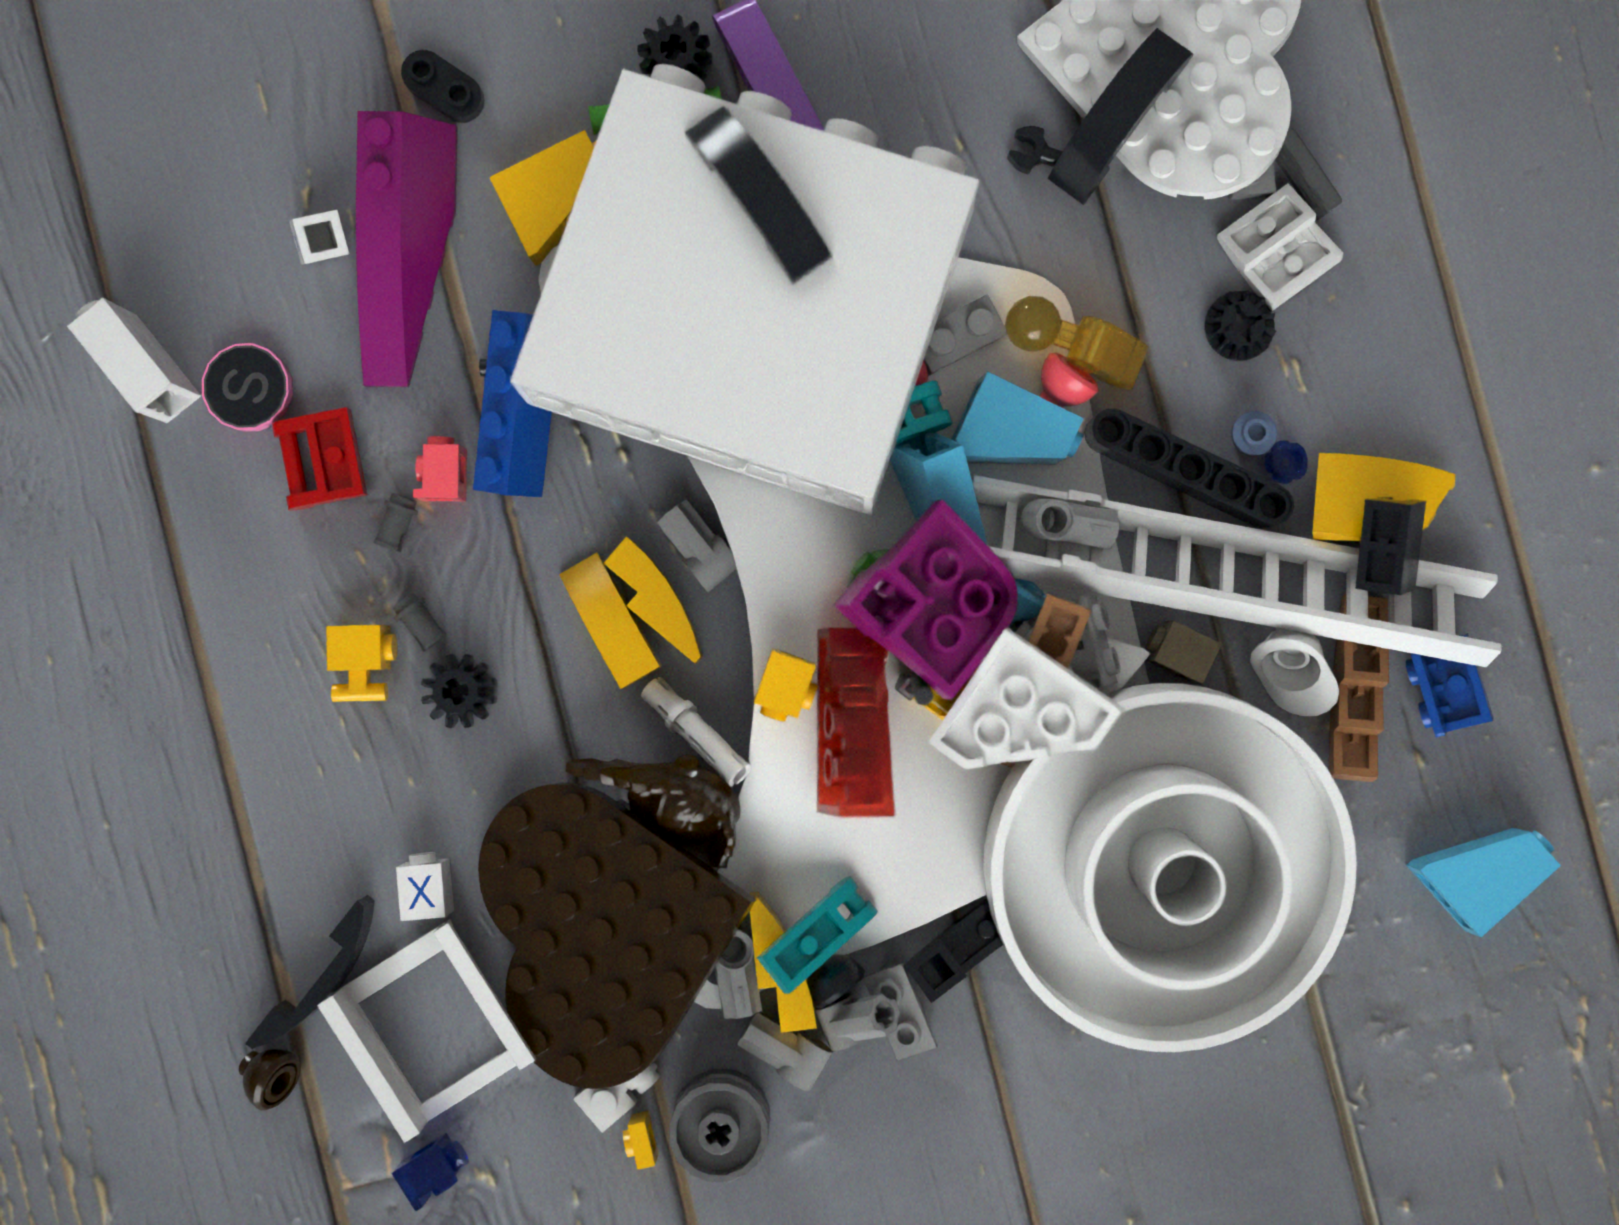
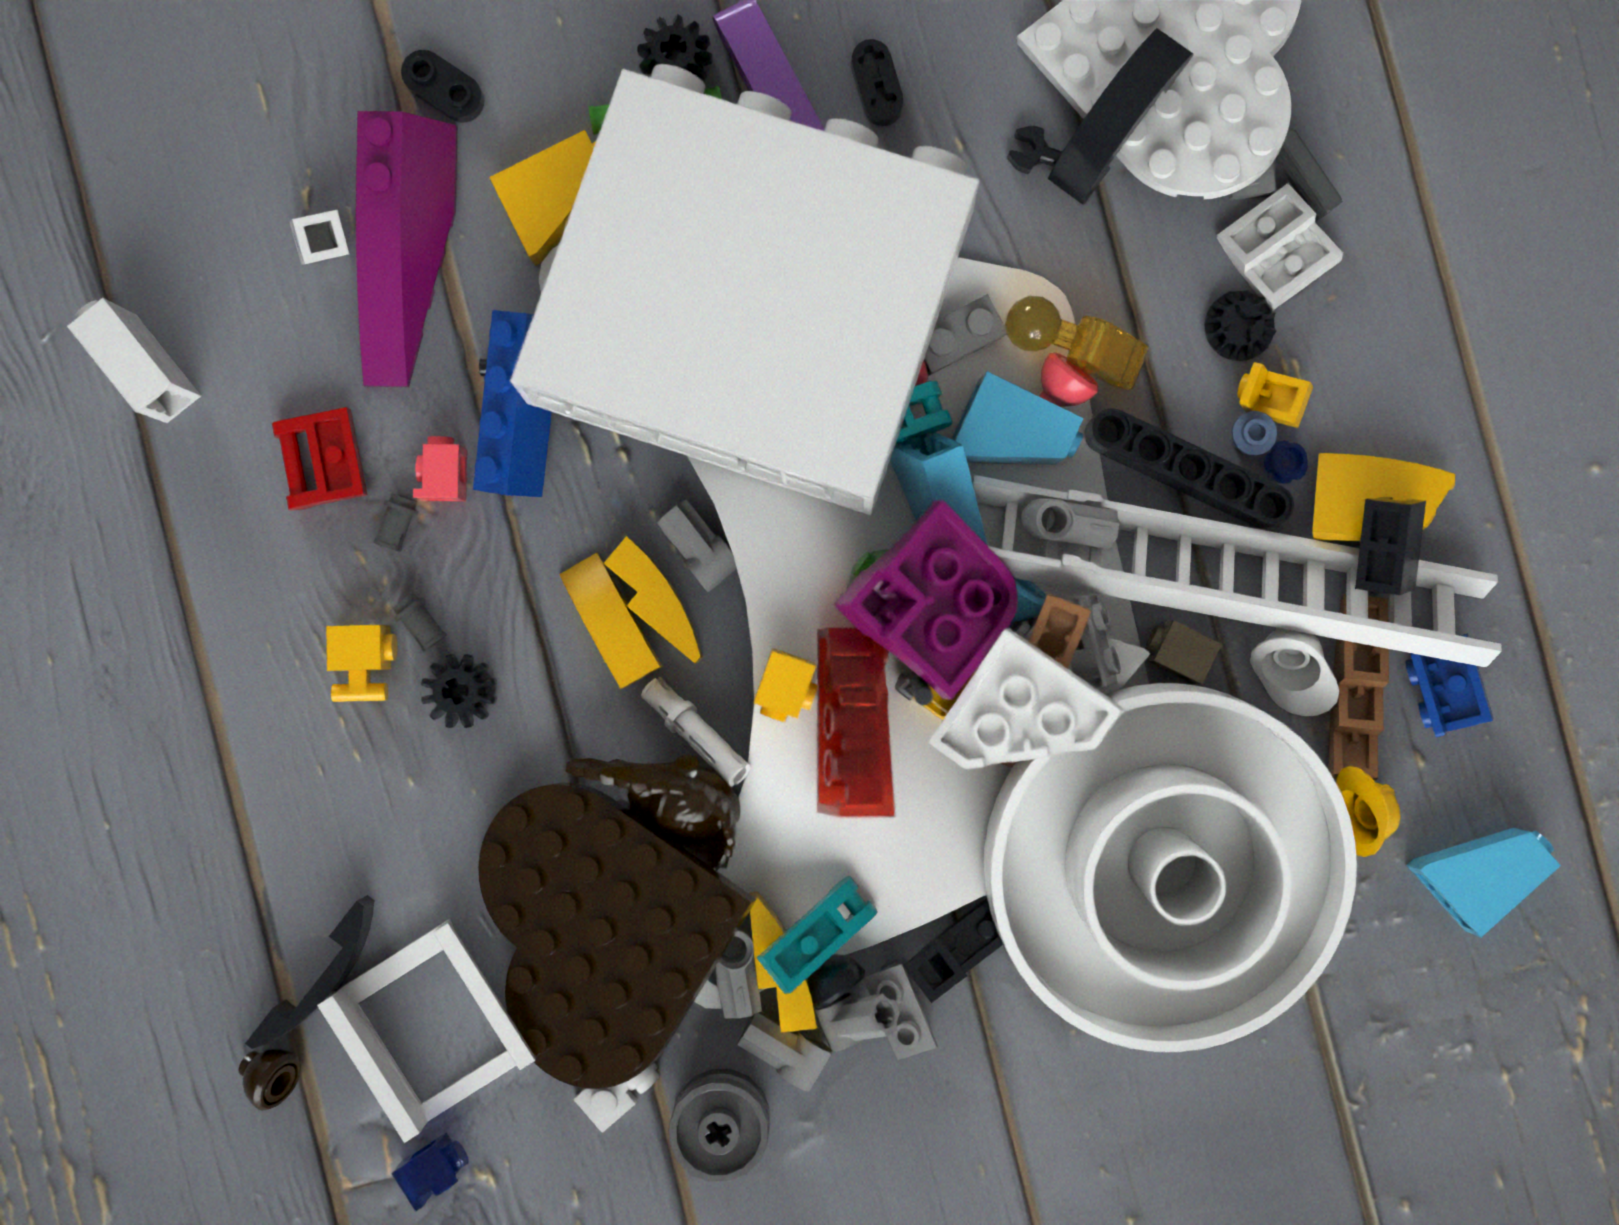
black tile [202,343,293,432] -> none
white brick [396,852,454,921] -> none
yellow plate [623,1110,659,1170] -> none
black slope [685,106,832,284] -> none
none -> black beam [851,39,904,126]
none -> yellow bracket [1237,362,1313,428]
none -> yellow piece [1336,766,1401,857]

